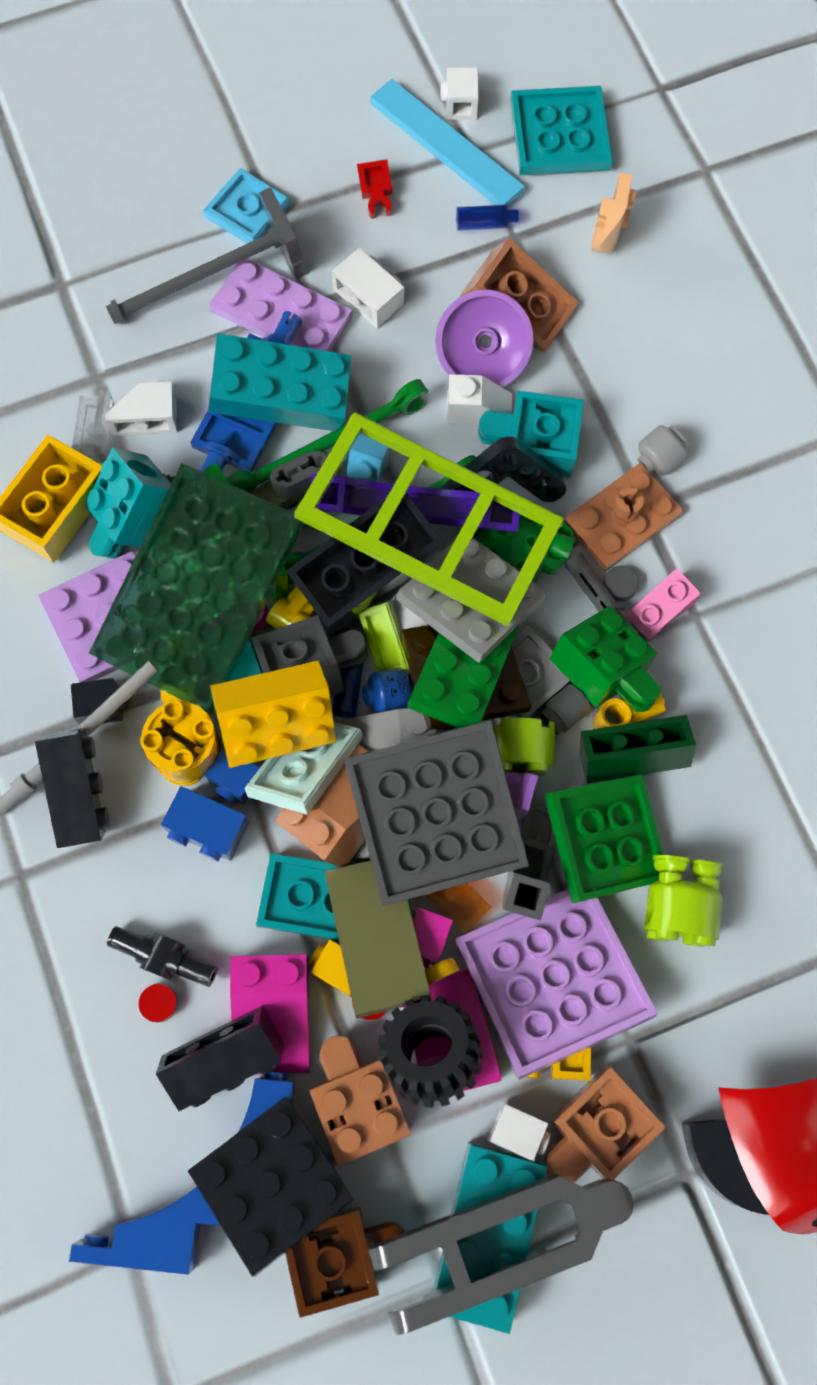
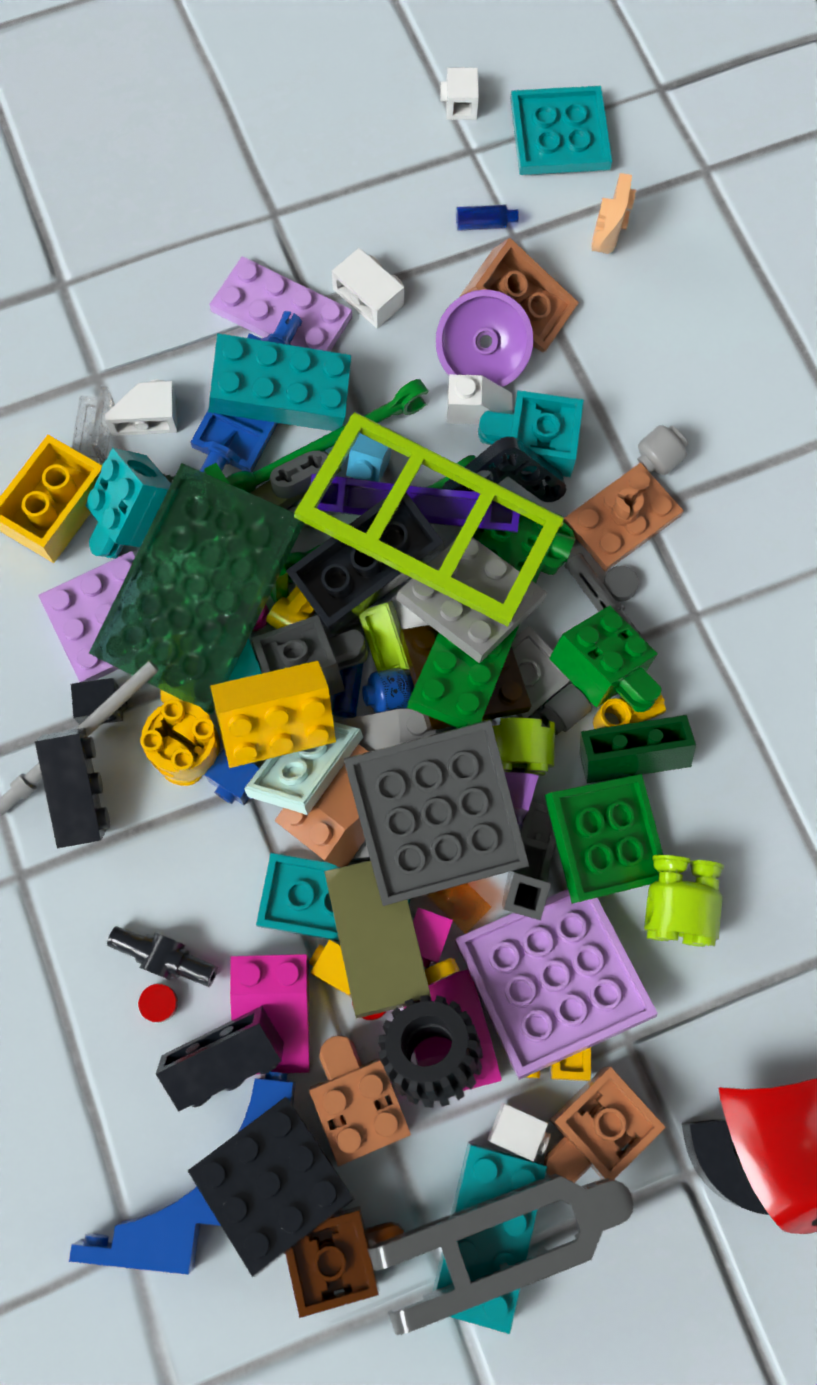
dark grey tile [106,187,308,324] -> none
blue brick [161,786,249,862] -> none
medium azure tile [203,168,291,244] -> none
red plate [357,159,393,219] -> none
medium azure tile [371,79,525,211] -> none
bright pink plate [626,568,701,641] -> none

